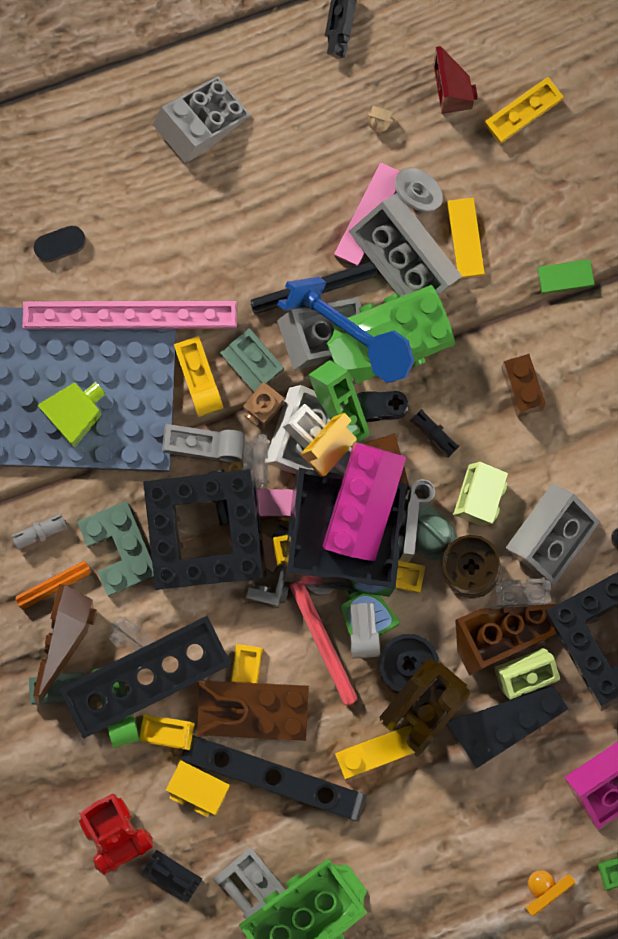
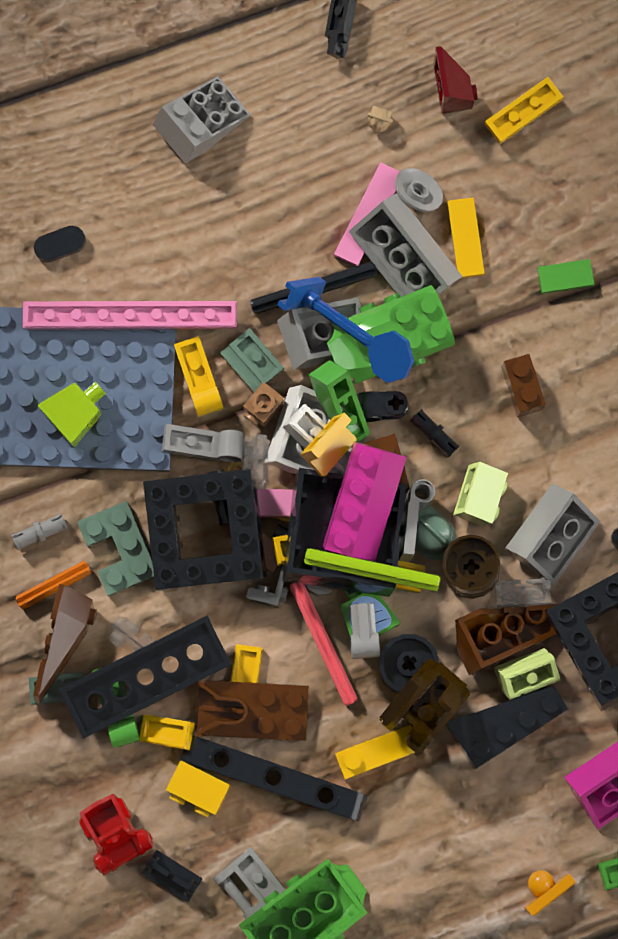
none -> lime axle [304,548,440,592]

